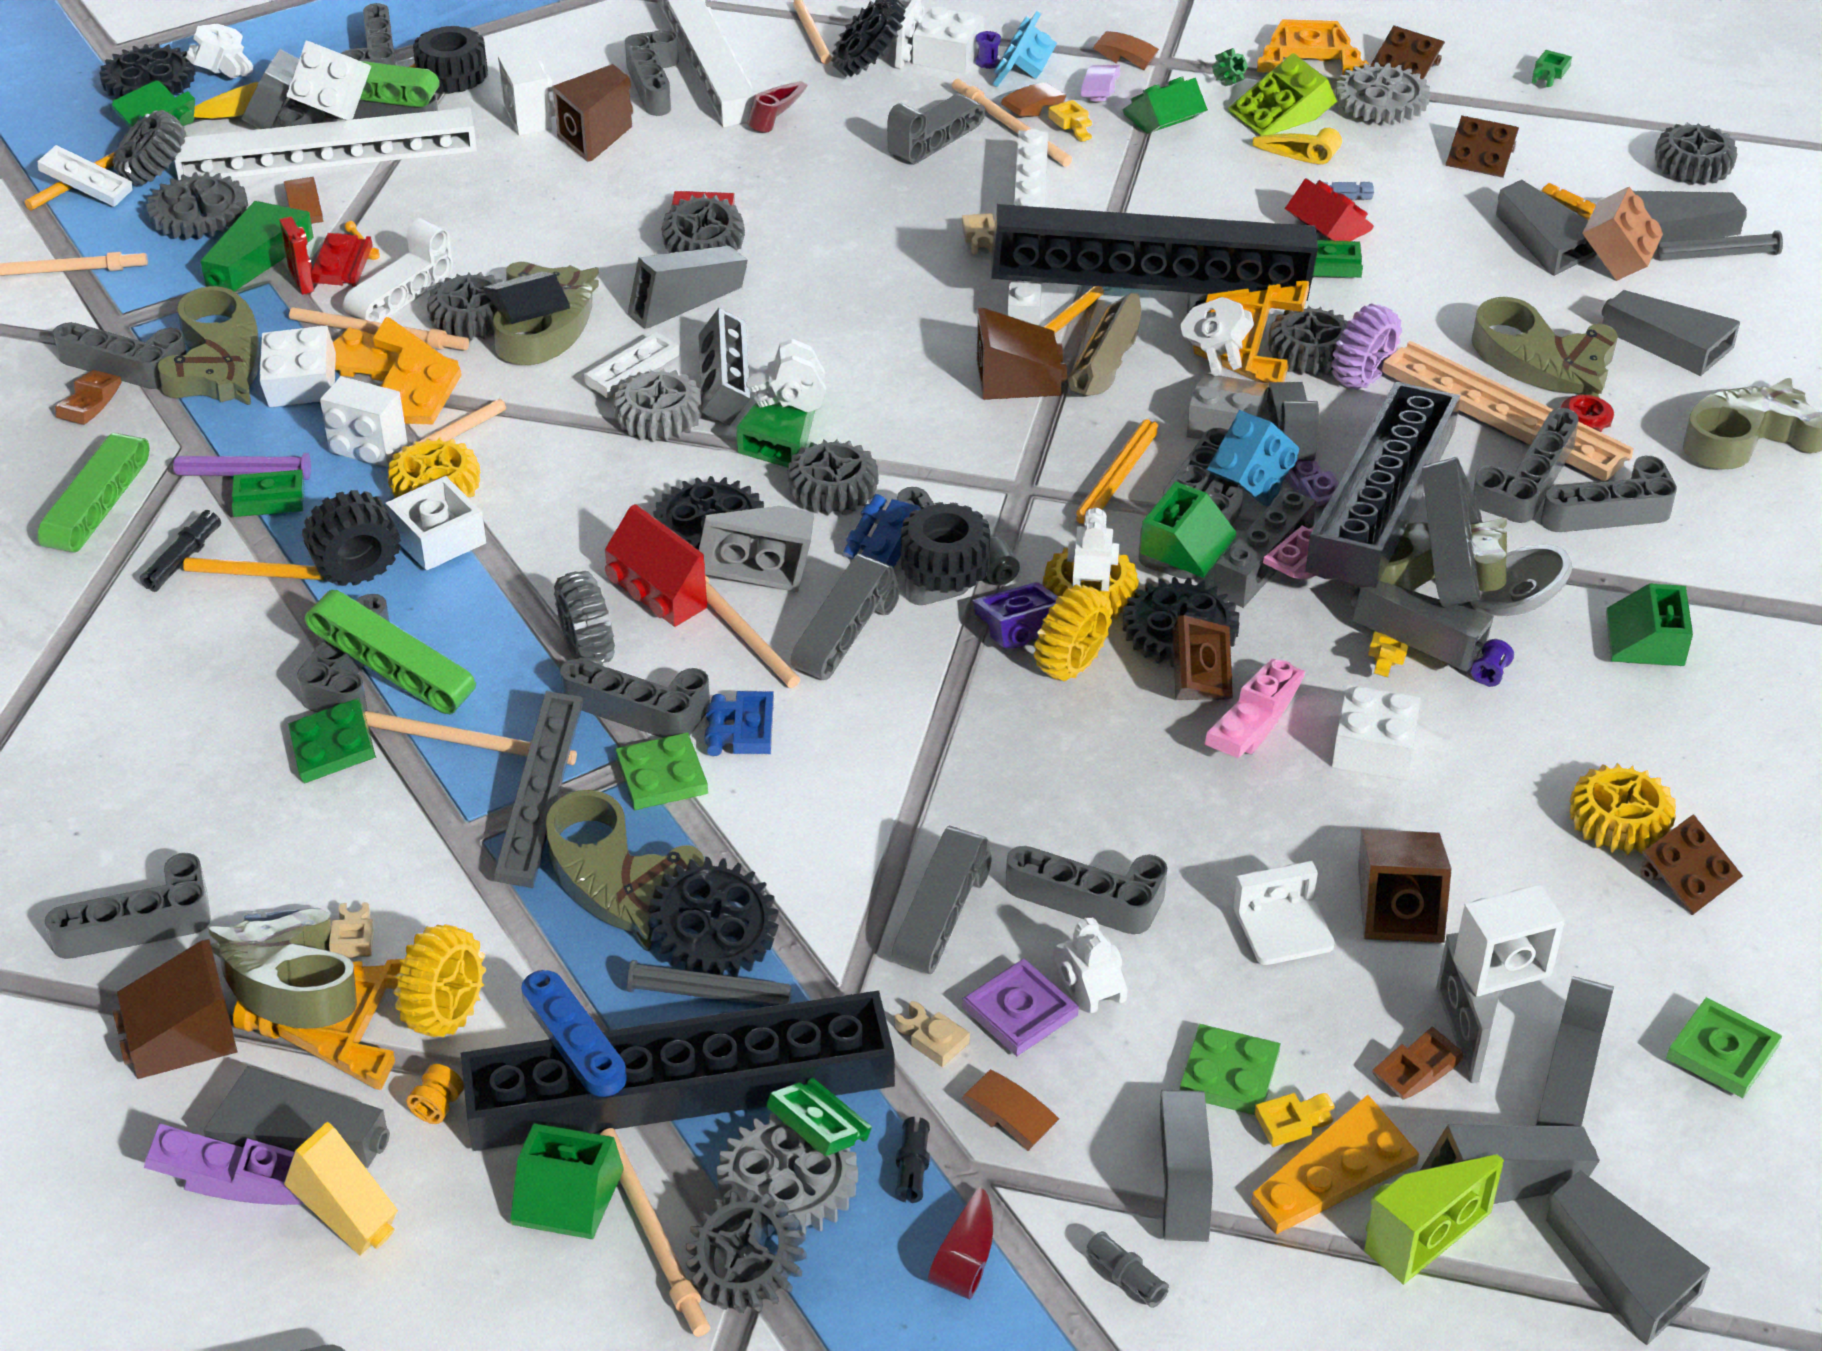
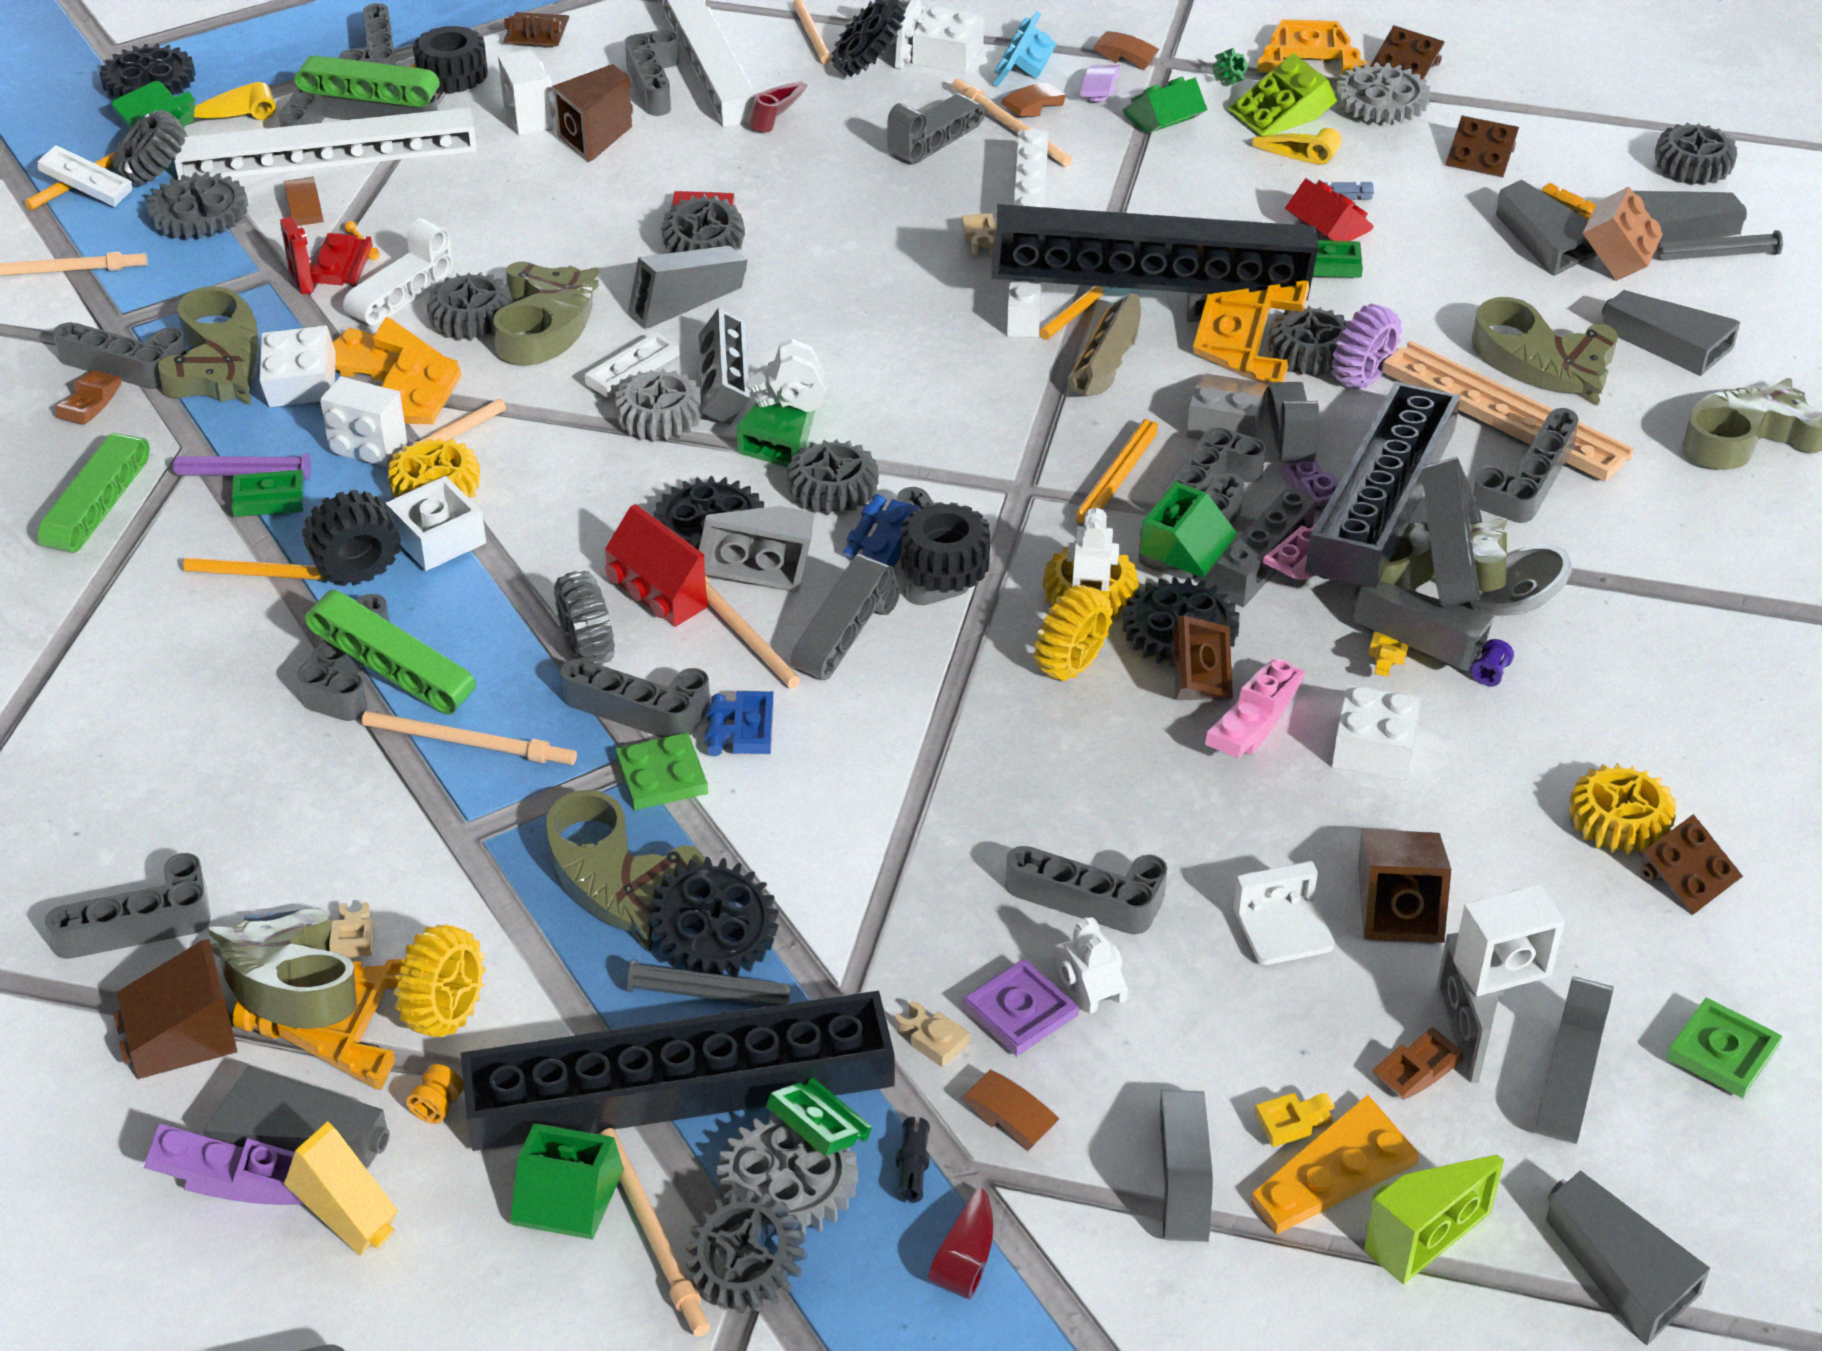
black pin [140,510,221,592] -> none
white hinge [186,24,254,78] -> none
green slope [200,201,314,292] -> none
dark grey beam [242,49,299,129] -> none
white brick [287,40,371,120] -> none
green plate [288,698,376,784] -> none
light nougat bar [289,307,469,351] -> none
black slope [484,272,570,324] -> none
dark grey plate [494,691,583,888] -> none
blue plate [521,970,626,1097] -> none
dark grey beam [891,825,992,975] -> none
dark purple plate [973,582,1058,649] -> none
dark purple bush [975,31,1001,69] -> none
reddish brown slope [976,308,1067,400] -> none
pearl dark grey brick [985,536,1020,585] -> none
yellow plate [1048,100,1092,142] -> none
dark grey pin [1086,1231,1169,1308] -> none
white hinge [1180,297,1254,376] -> none
bright green plate [1180,1024,1281,1115] -> none
dark azure bracket [1207,410,1299,506] -> none
dark grey slope [1419,1124,1600,1204] -> none
green plate [1532,49,1572,87] -> none
dark grey beam [1541,455,1677,532] -> none
red gear [1561,395,1614,432] -> none
green slope [1606,583,1693,666] -> none
none -> reddish brown hinge [503,12,570,48]

